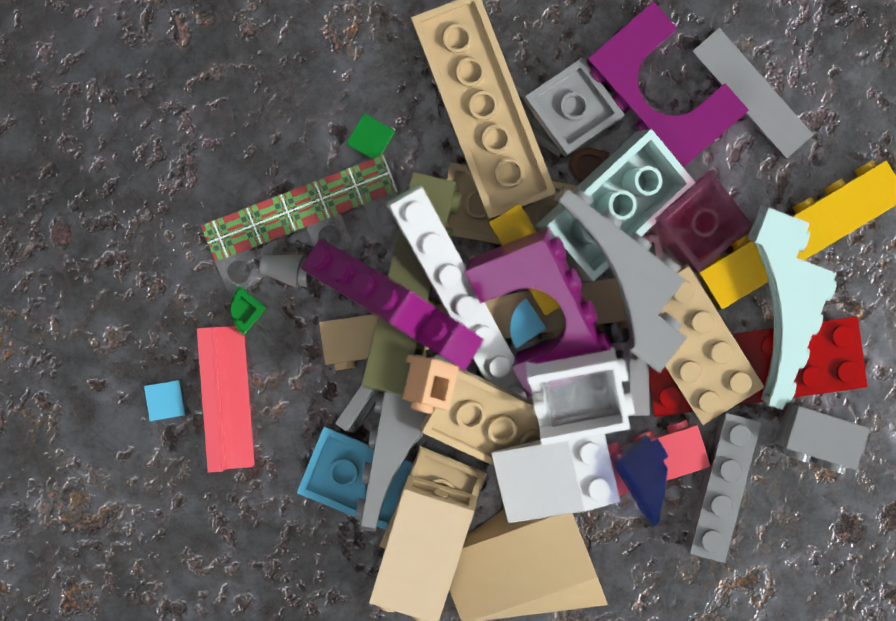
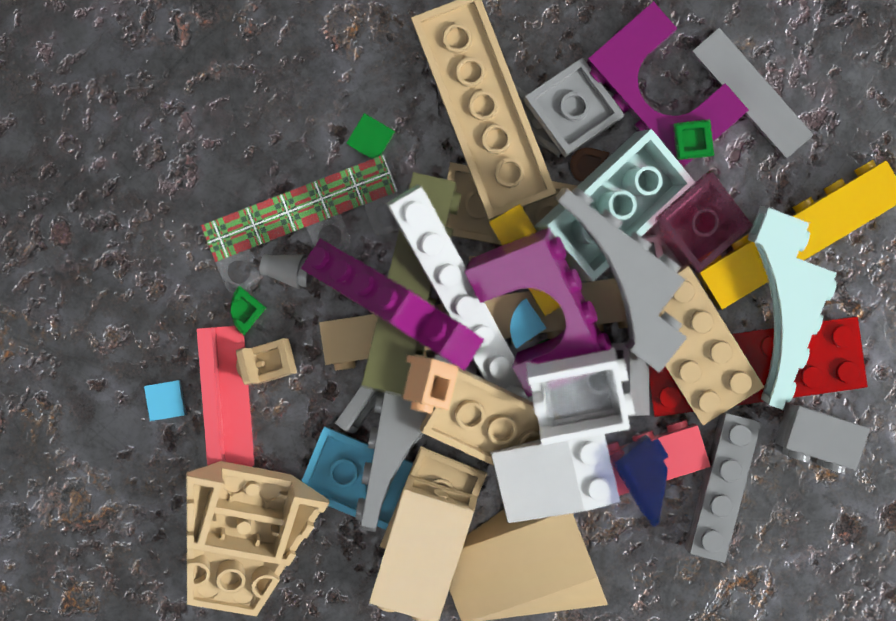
none -> tan wedge [187,461,329,617]
none -> tan bracket [236,338,297,385]
none -> green tile [673,119,714,161]

